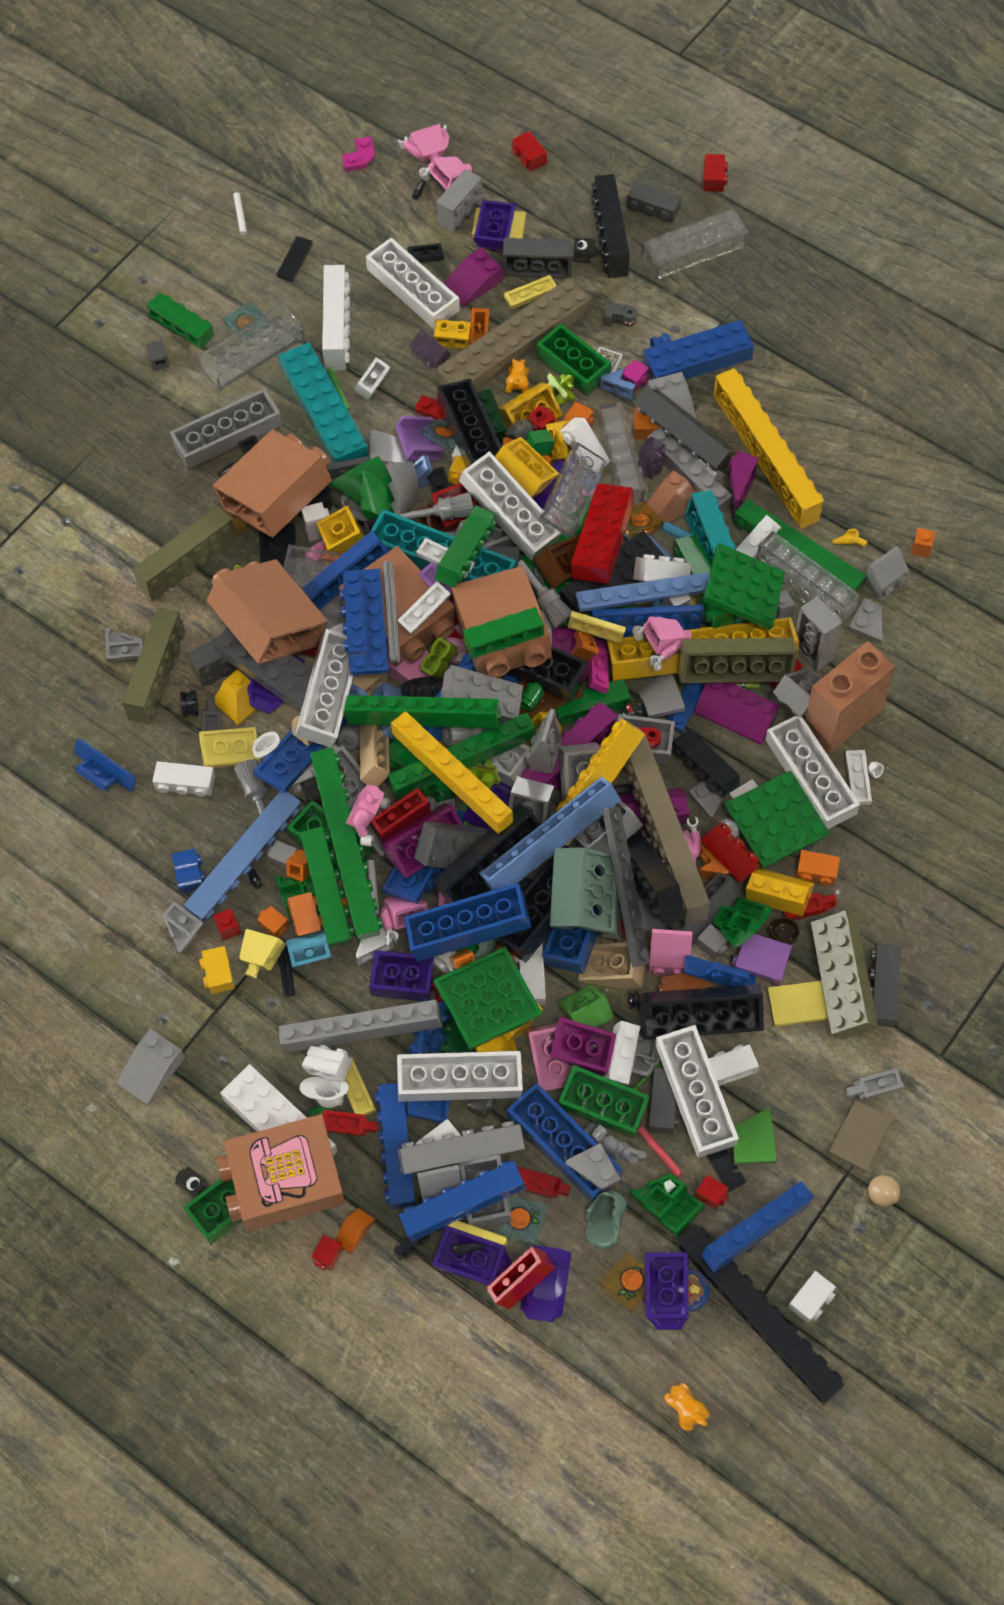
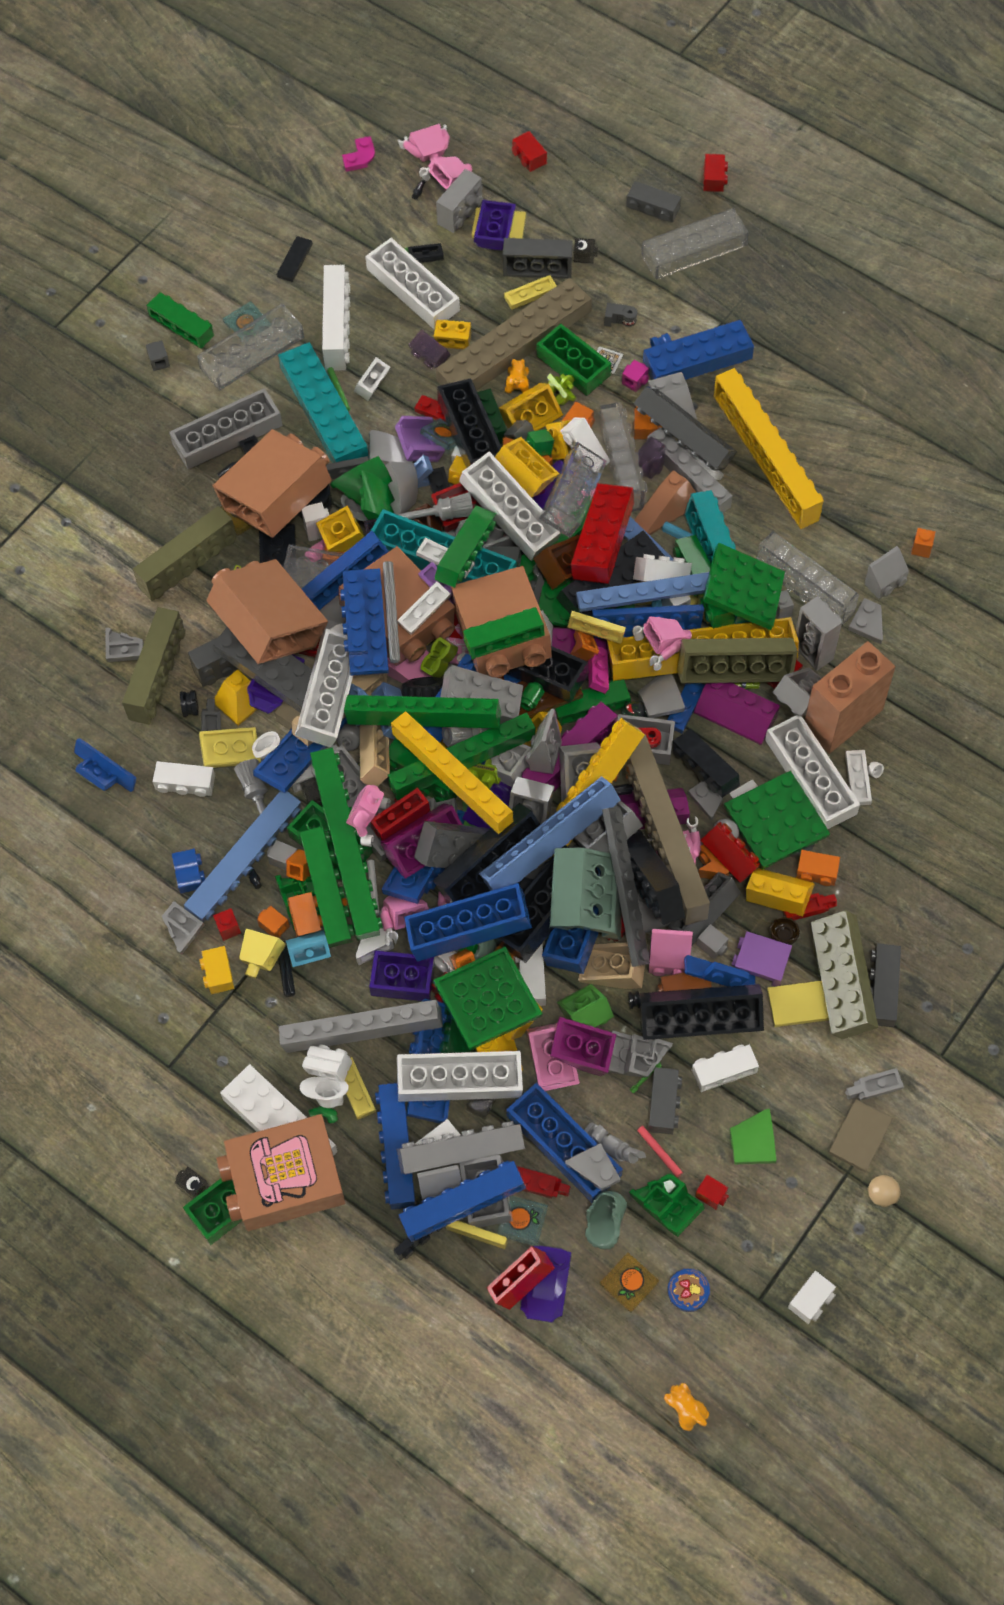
light grey slope [116,1029,185,1105] -> none
white bar [233,192,247,236] -> none
red brick [311,1235,343,1271] -> none
red hinge [322,1110,378,1136] -> none
orange slope [335,1208,376,1254] -> none
dark purple slope [432,1226,512,1286] -> none
magenta slope [443,247,503,307] -> none
black piece [452,1243,484,1255] -> none
orange slope [470,308,490,343] -> none
light grey piece [516,560,572,628] -> none
red brick [528,405,557,431] -> none
green brick [558,1065,650,1139] -> none
black brick [591,174,630,278] -> none
medium blue slope [600,369,636,400] -> none
white brick [603,1021,640,1086] -> none
clear yellow tile [625,501,664,539] -> none
dark purple slope [645,1253,689,1330] -> none
white brick [655,1025,739,1158] -> none
black brick [676,1224,845,1406] -> none
blue brick [701,1181,814,1273] -> none
black tile [706,1149,746,1193] -> none
green slope [713,897,772,948] -> none
magenta slope [727,451,758,519] -> none
green brick [733,499,867,600] -> none
white plate [736,515,781,558] -> none
yellow animal [831,529,868,547] -> none

